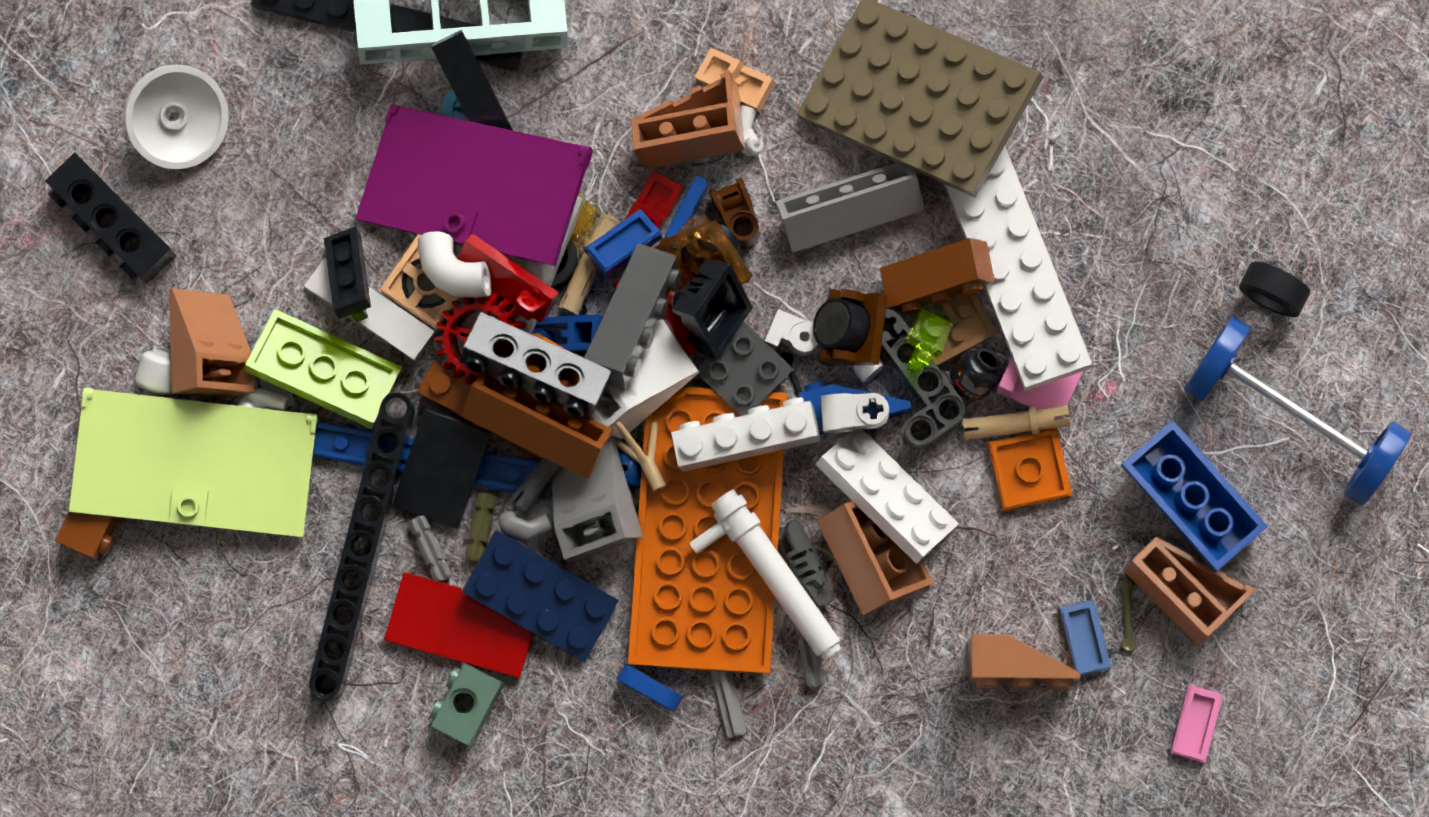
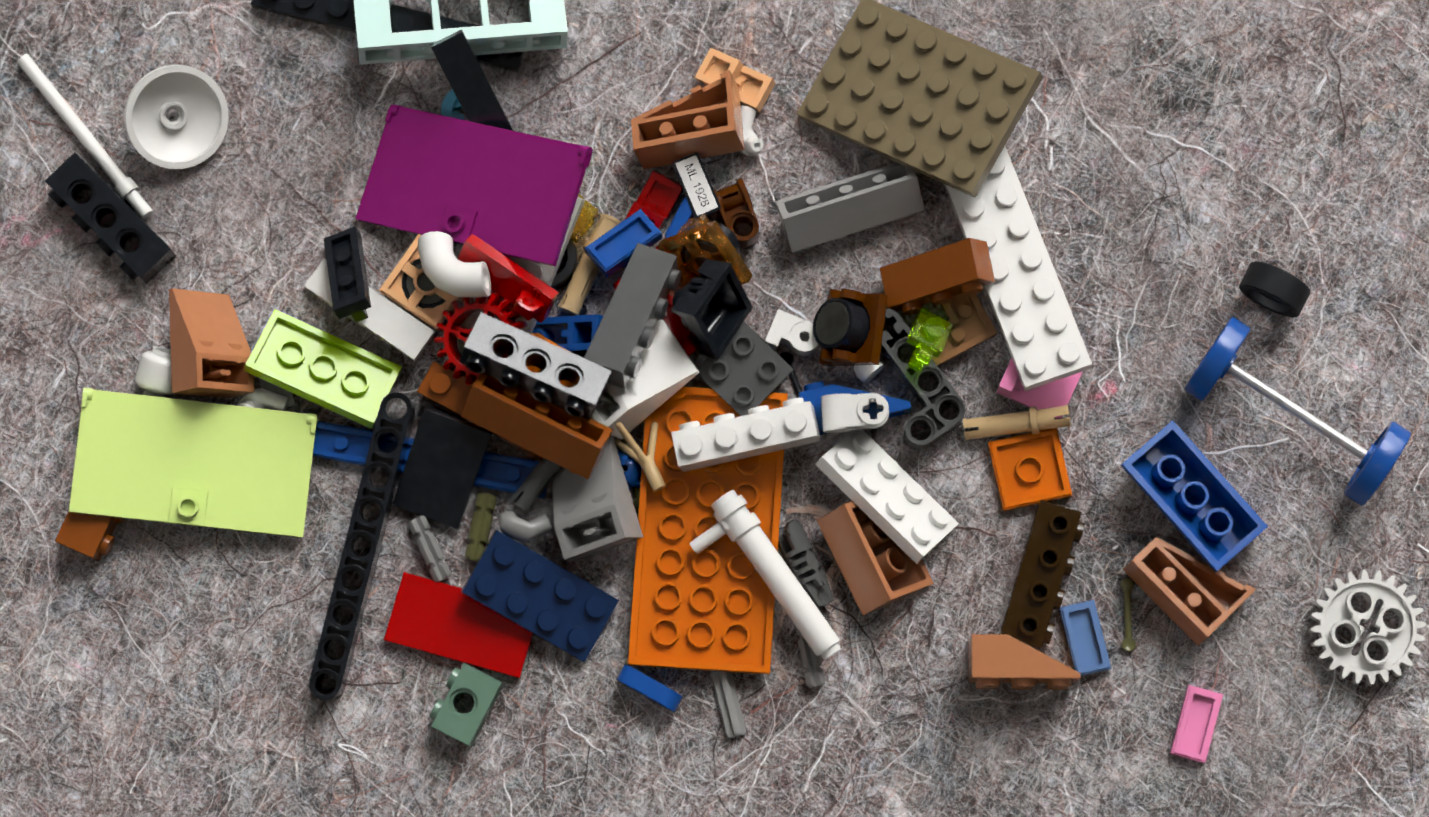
black head [950,348,1002,400] -> none
none -> white bar [17,54,153,220]
none -> white sticker [672,152,721,218]
none -> dark brown brick [1000,500,1085,651]
none -> white gear [1308,569,1426,686]

